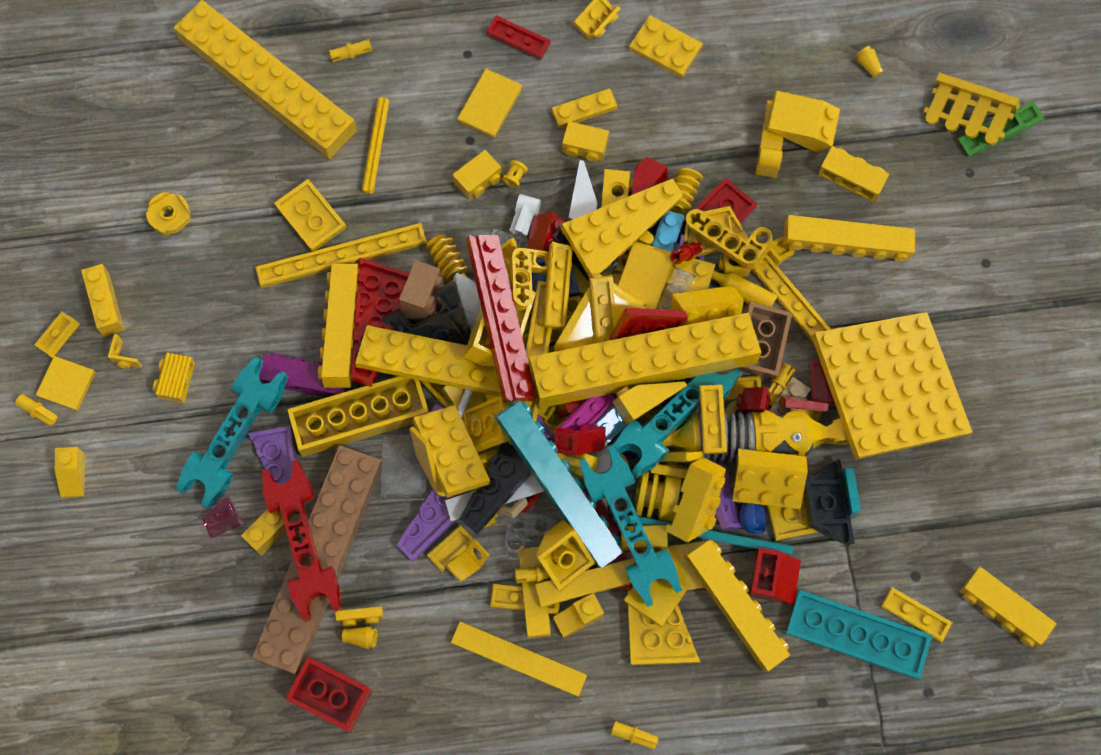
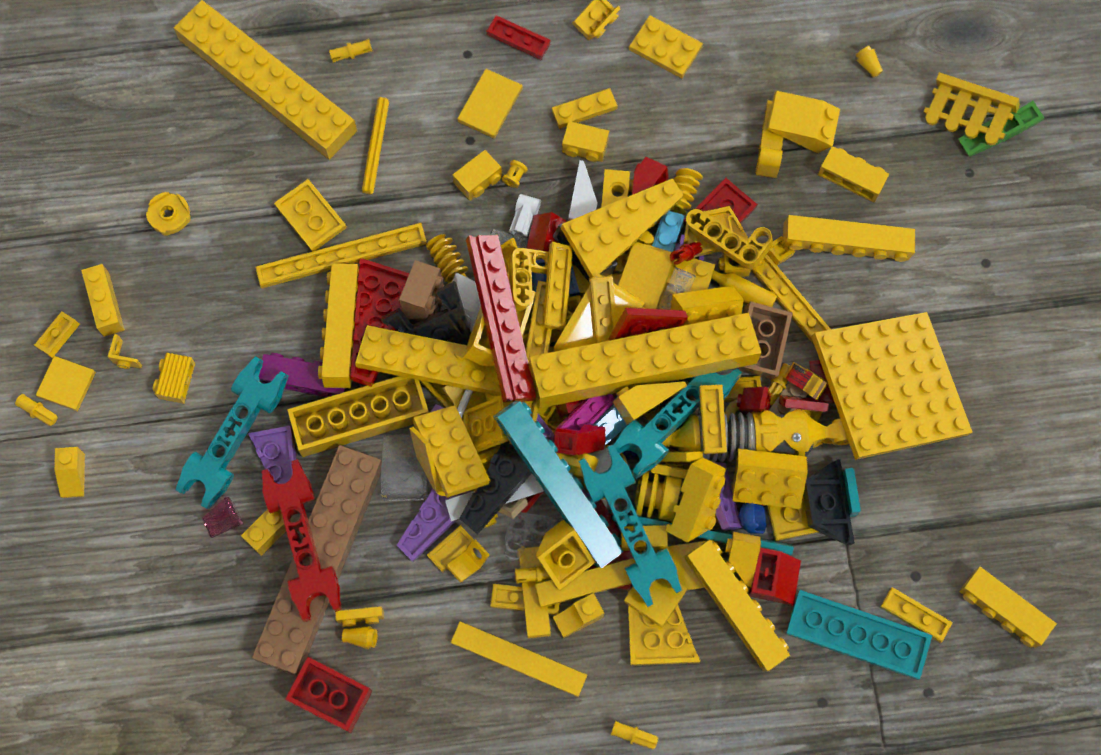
none -> yellow slope [725,531,761,587]
none -> leg [784,362,828,400]

